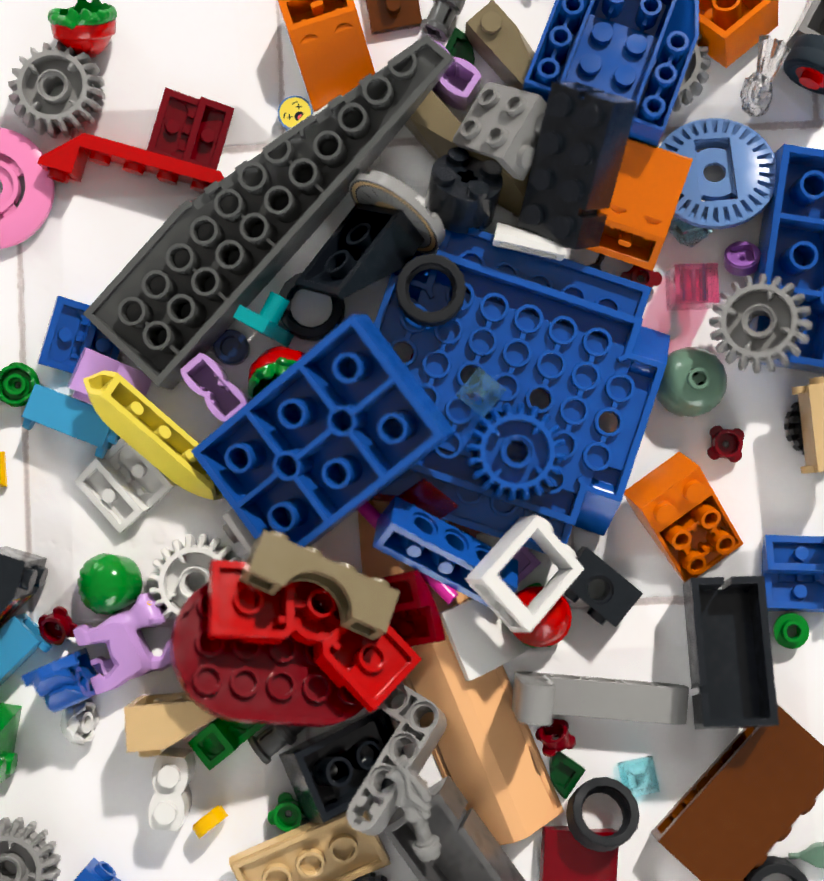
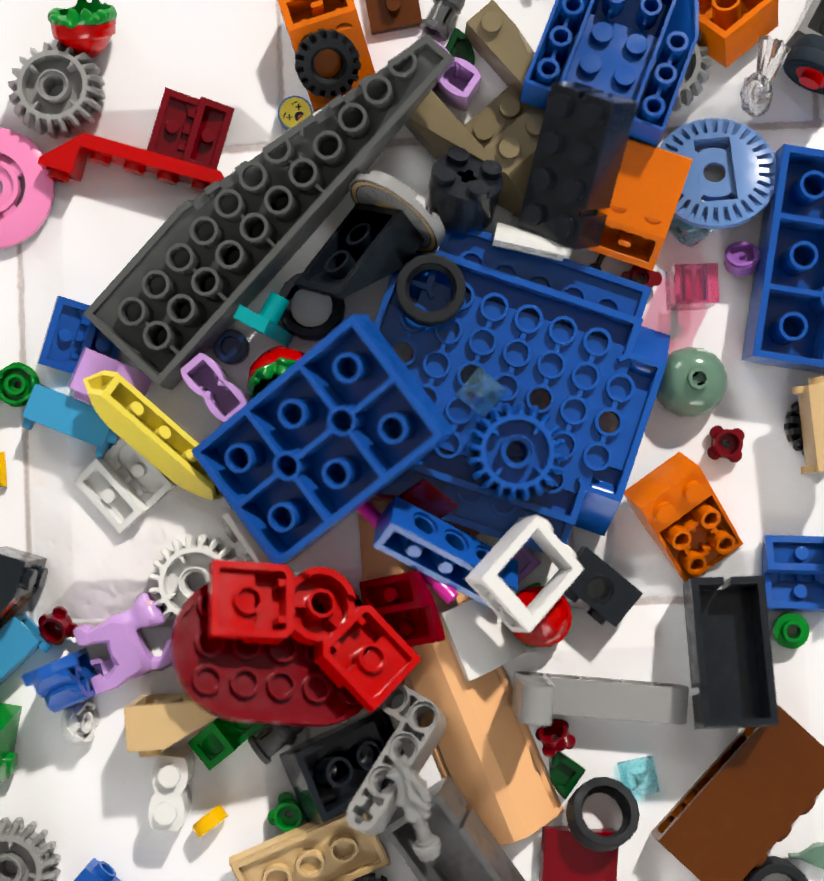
green hair [77,553,143,615] -> none
dark tan arch [239,530,400,641] -> none
light grey bracket [453,82,547,181] -> none
light grey gear [709,273,812,374] -> none
none -> black tyre [294,28,361,99]

